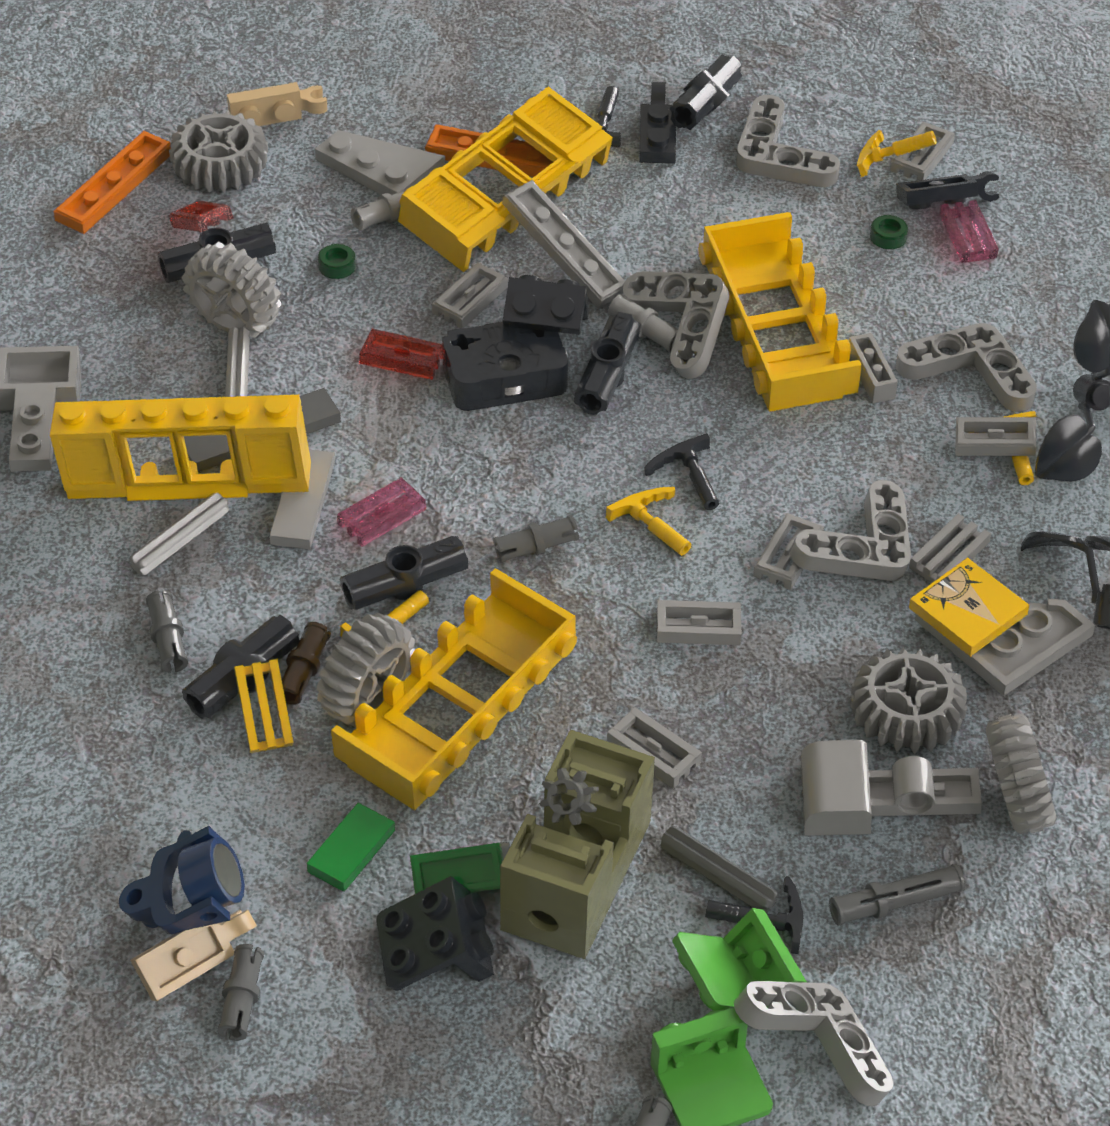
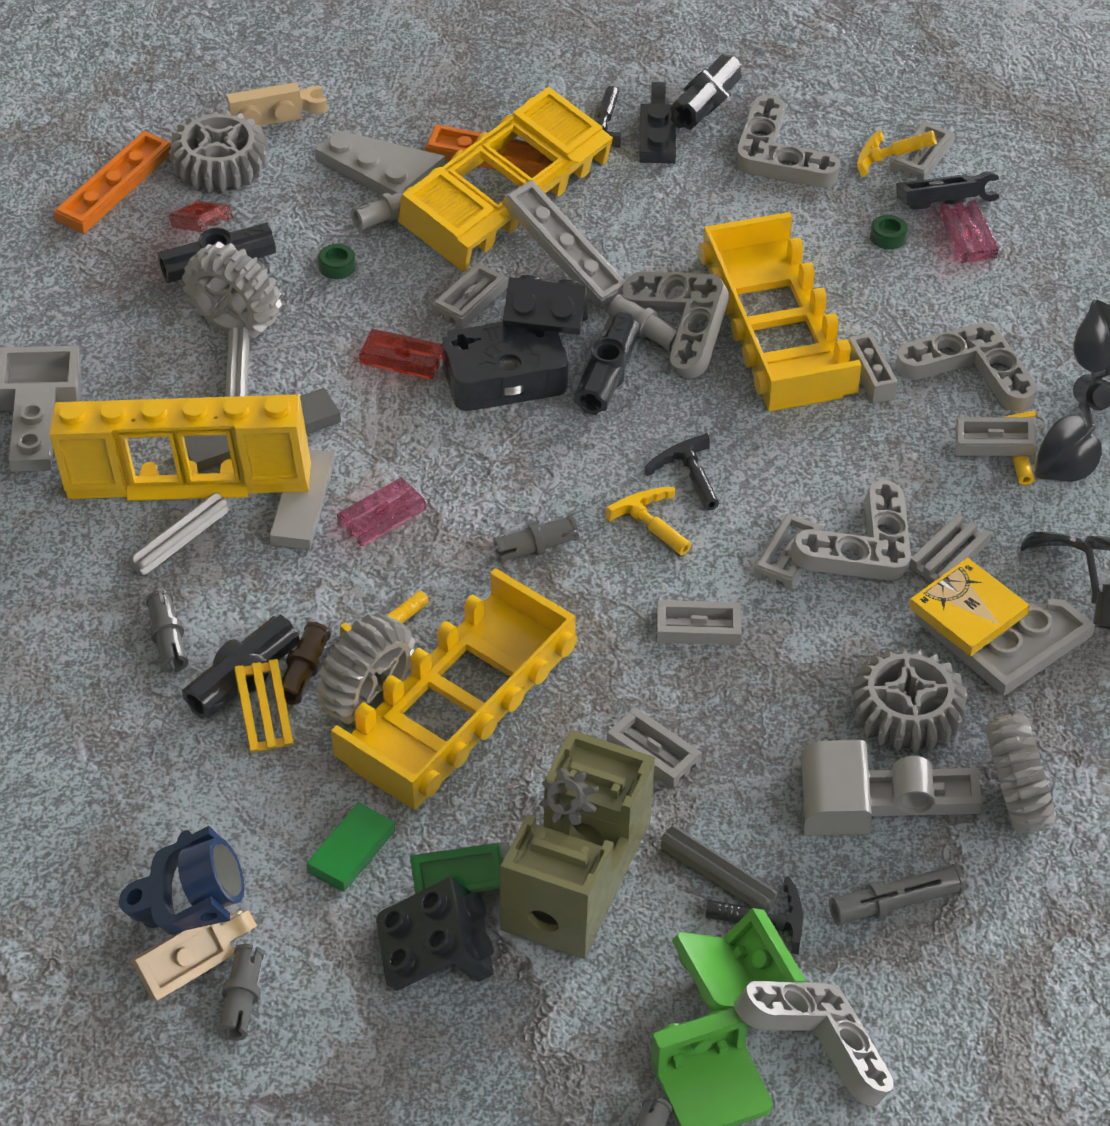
black piece [340,536,468,610] -> none

